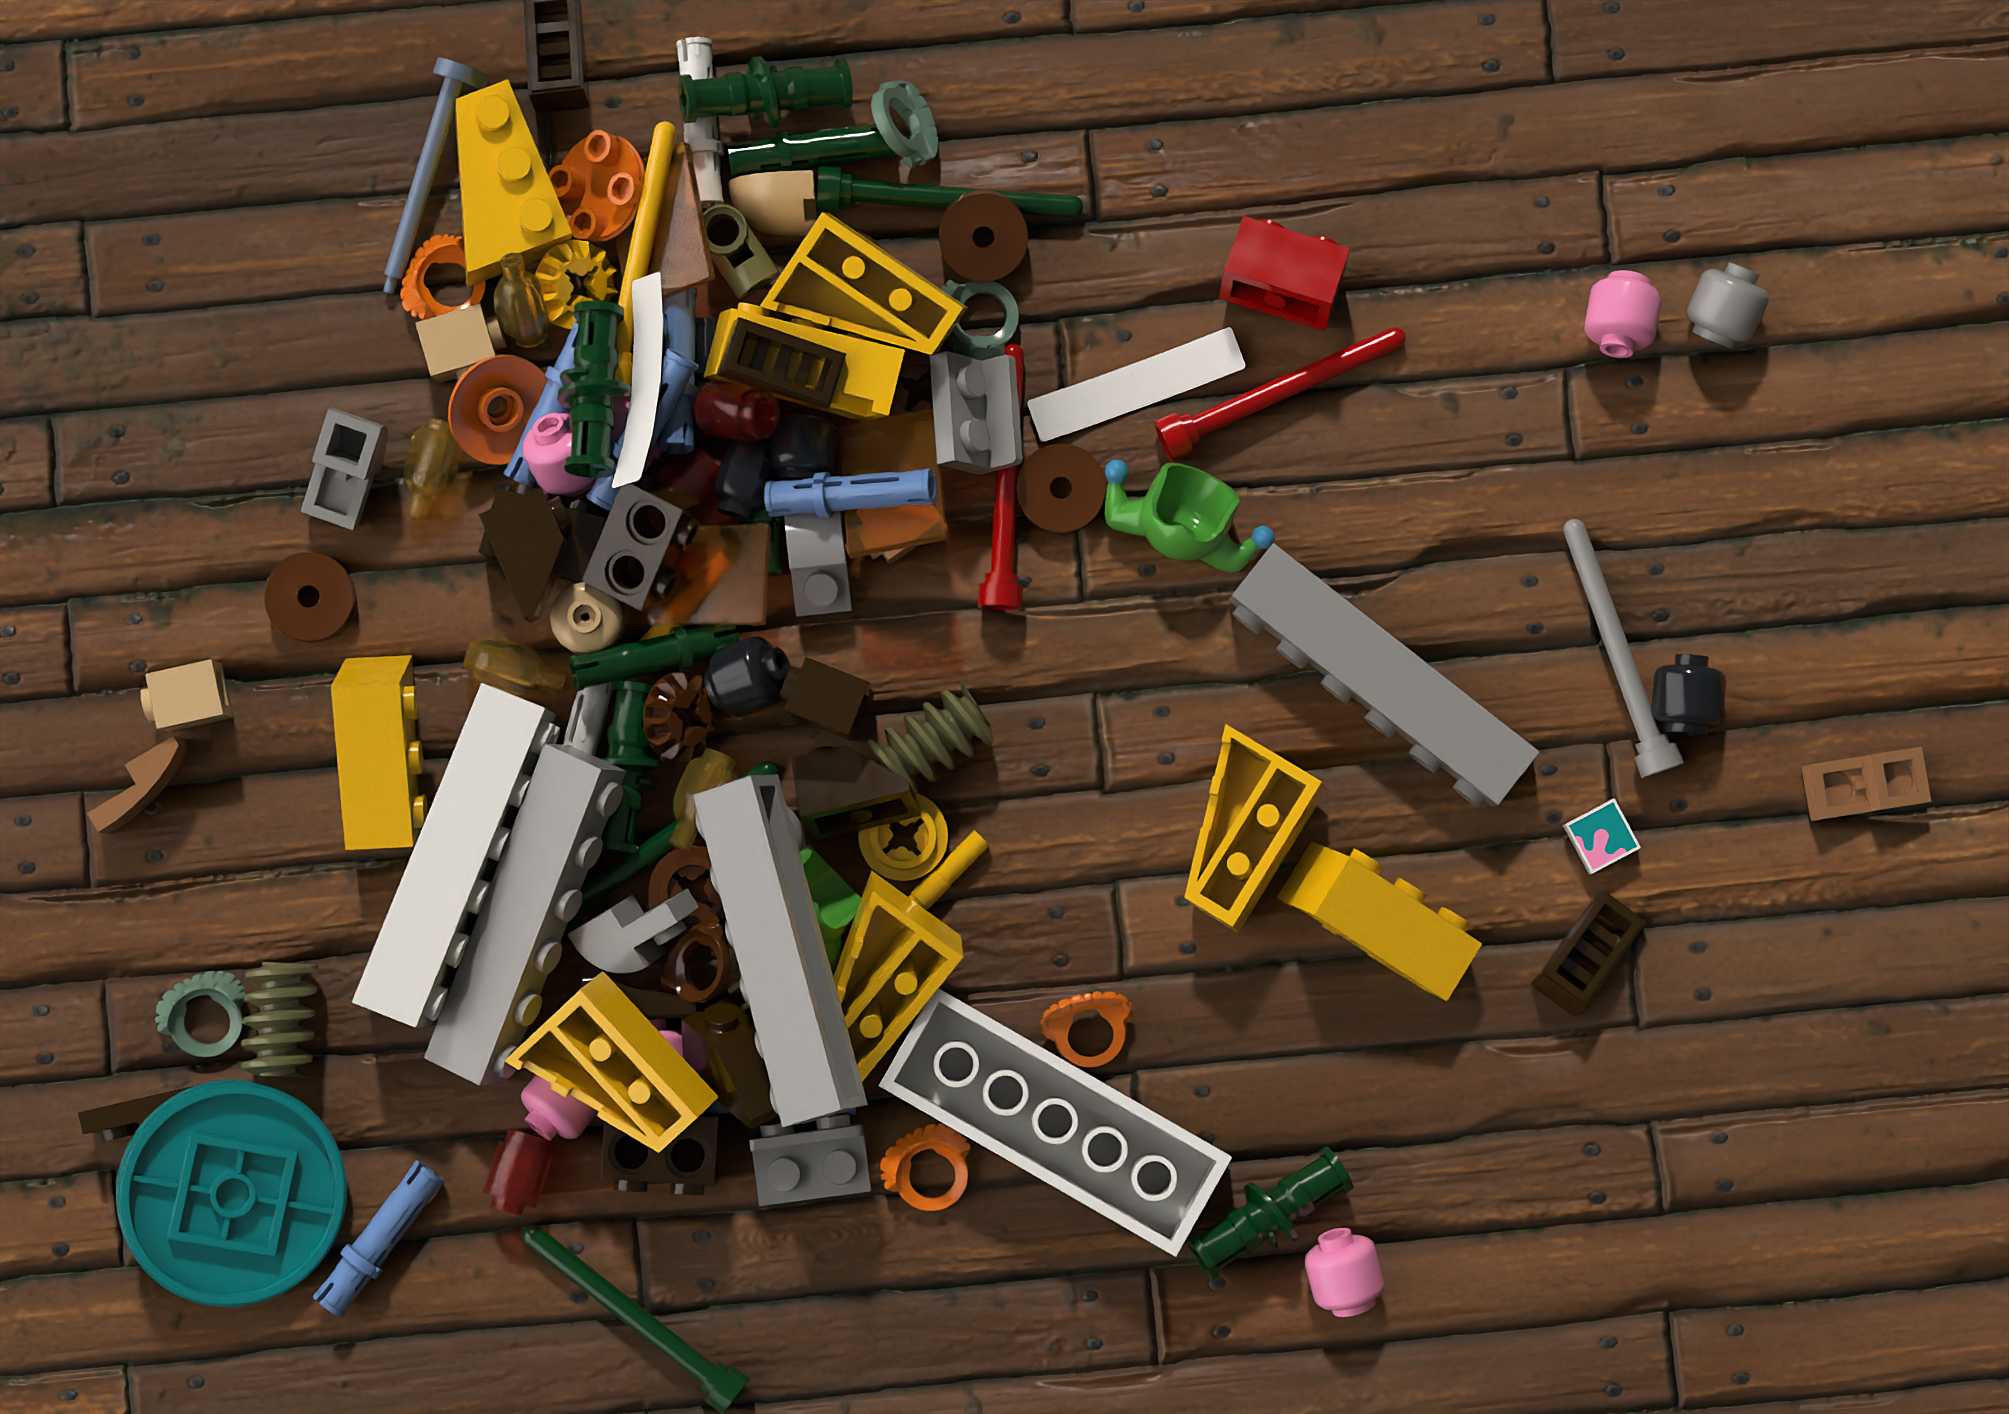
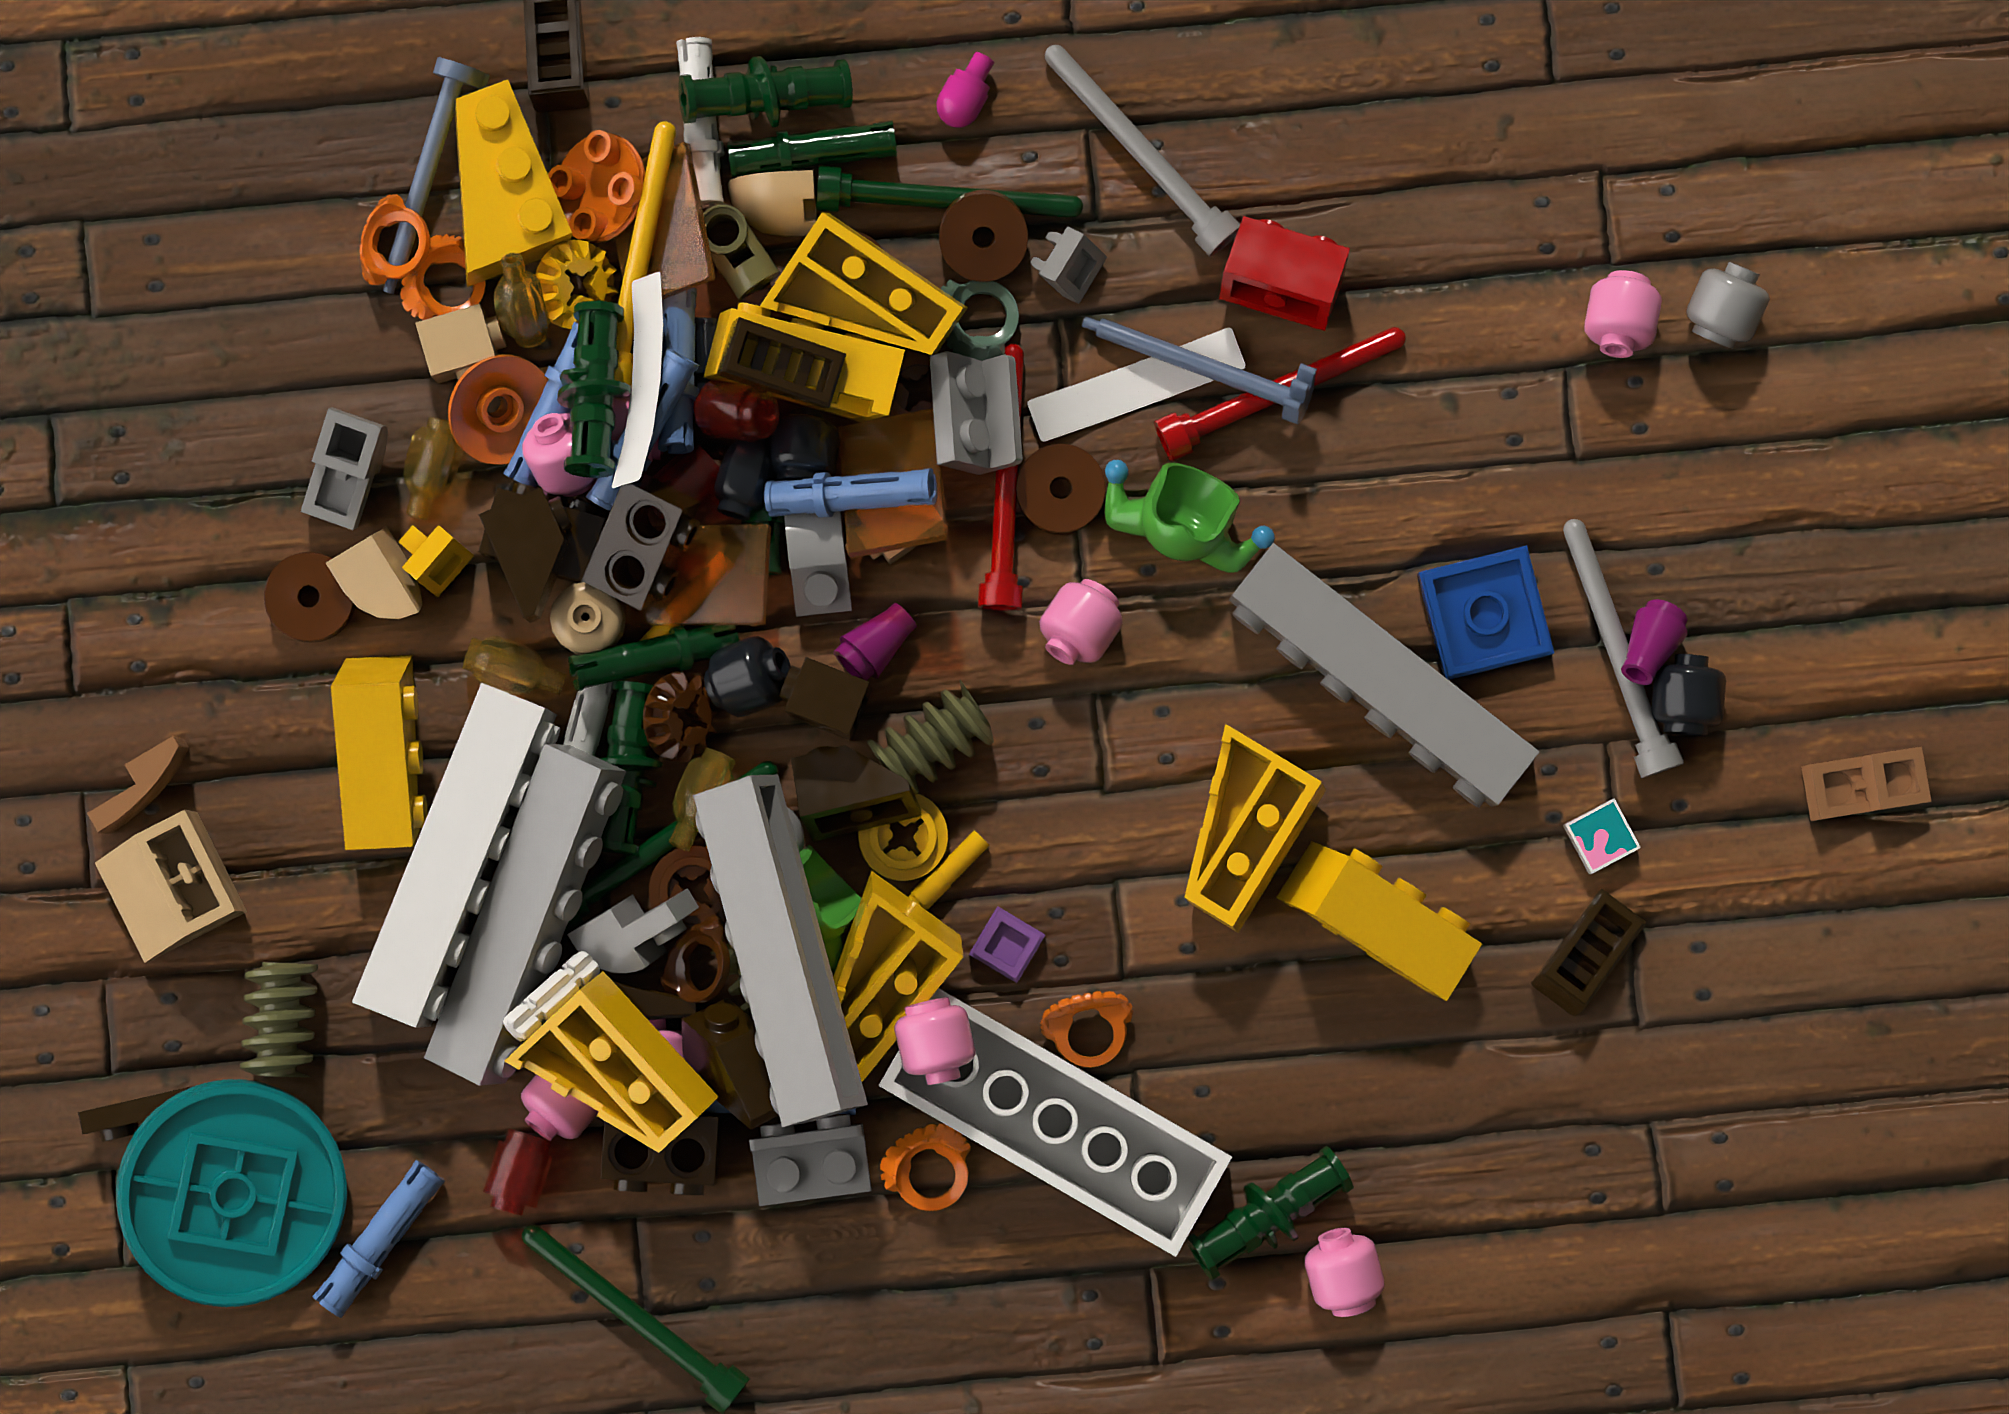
tan brick [140,659,233,732] -> none
sand green piece [155,971,246,1057] -> none
sand green piece [871,80,938,168] -> none
none -> tan slope [95,810,247,963]
none -> tan brick [326,527,422,619]
none -> orange piece [360,194,430,286]
none -> yellow tile [398,525,474,597]
none -> white axle [503,951,600,1042]
none -> magenta cone [833,603,917,681]
none -> bright pink head [894,997,976,1085]
none -> dark pink cylinder [936,52,995,128]
none -> medium lavender tile [969,906,1045,983]
none -> light grey tile [1031,226,1107,304]
none -> bright pink head [1039,579,1123,665]
none -> light grey piece [1045,45,1240,257]
none -> sand blue piece [1082,316,1317,424]
none -> blue tile [1417,545,1554,680]
none -> magenta cone [1621,599,1688,685]

